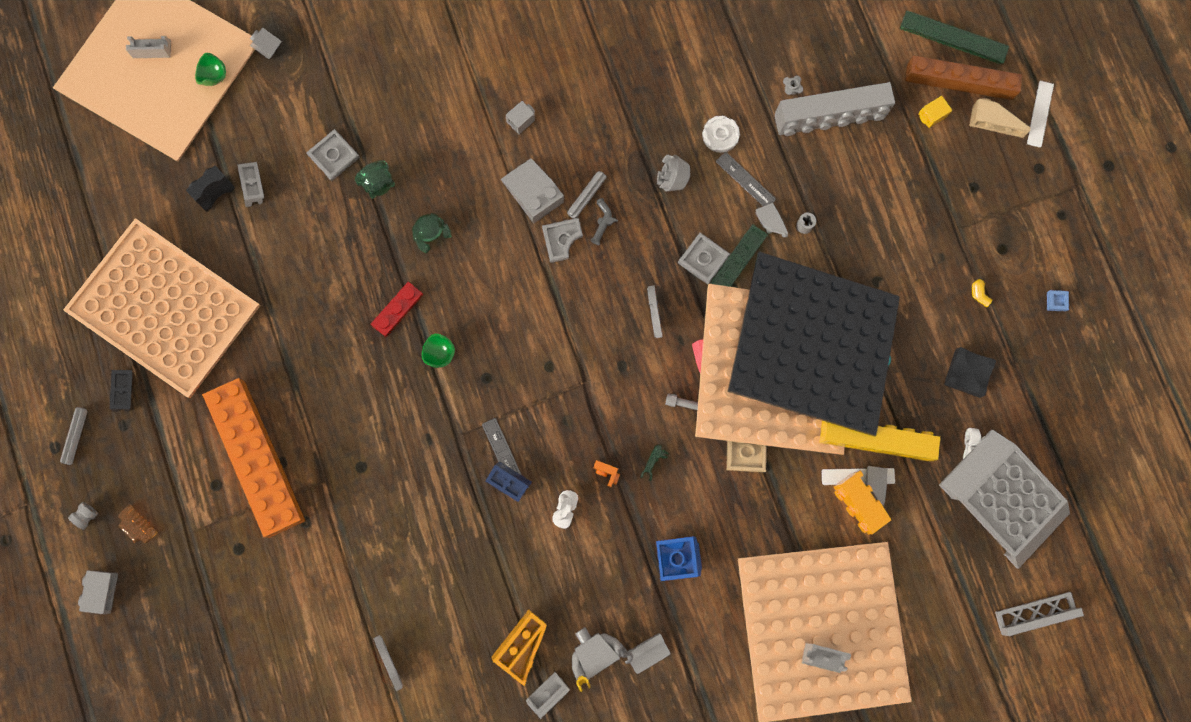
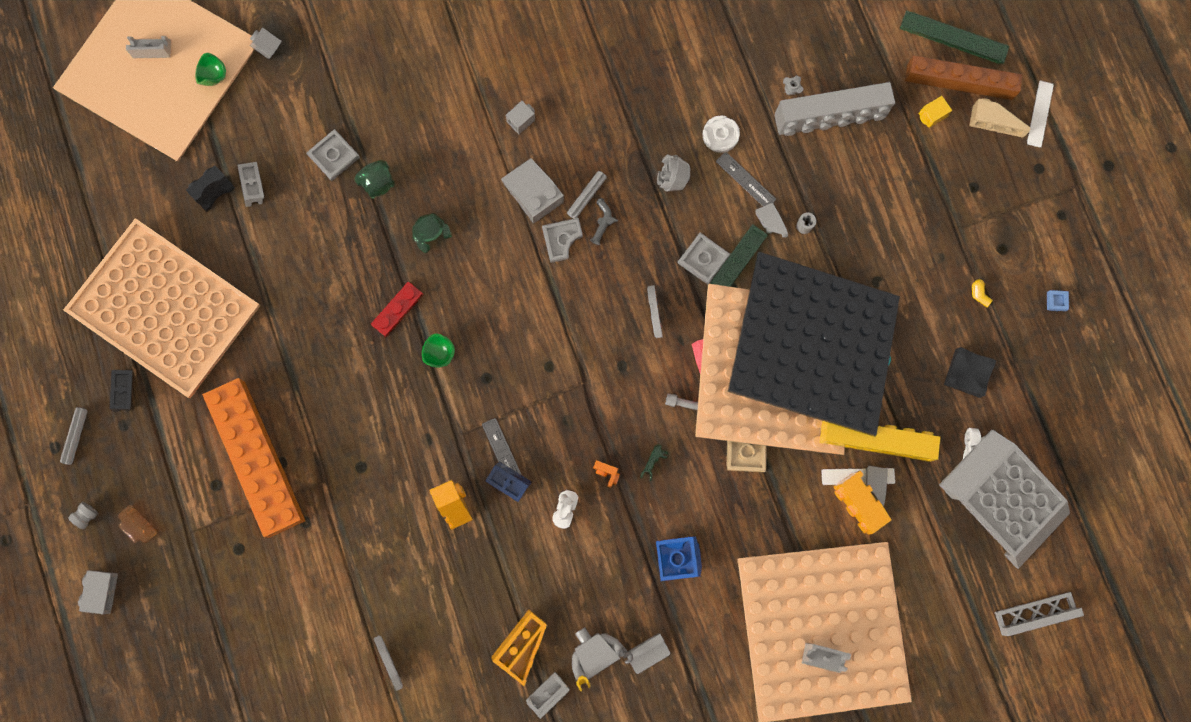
none -> light orange wedge [429,480,473,530]

